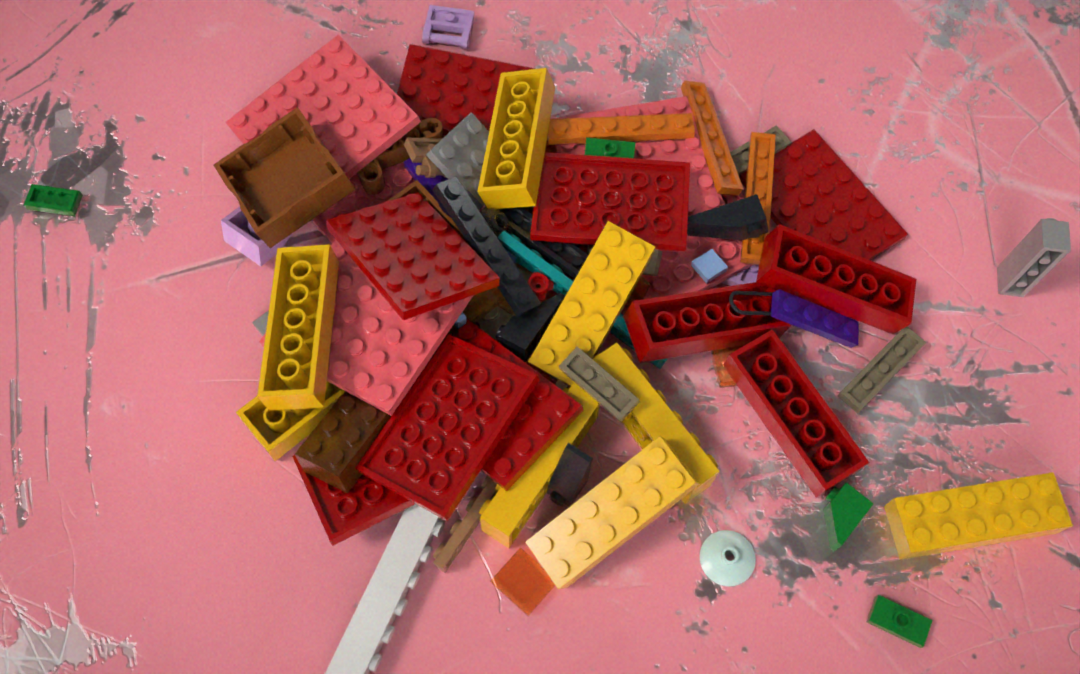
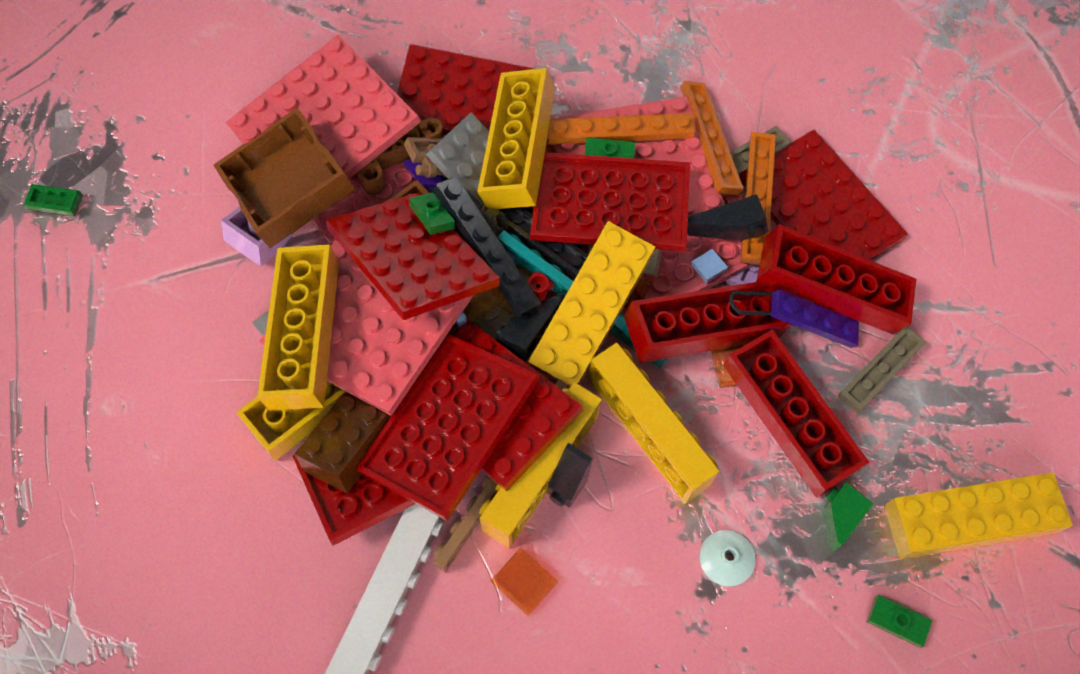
lavender plate [422,5,475,50] -> none
yellow brick [526,436,700,589] -> none
dark tan plate [559,347,640,422] -> none
light grey brick [997,218,1071,297] -> none
none -> green plate [409,193,455,235]

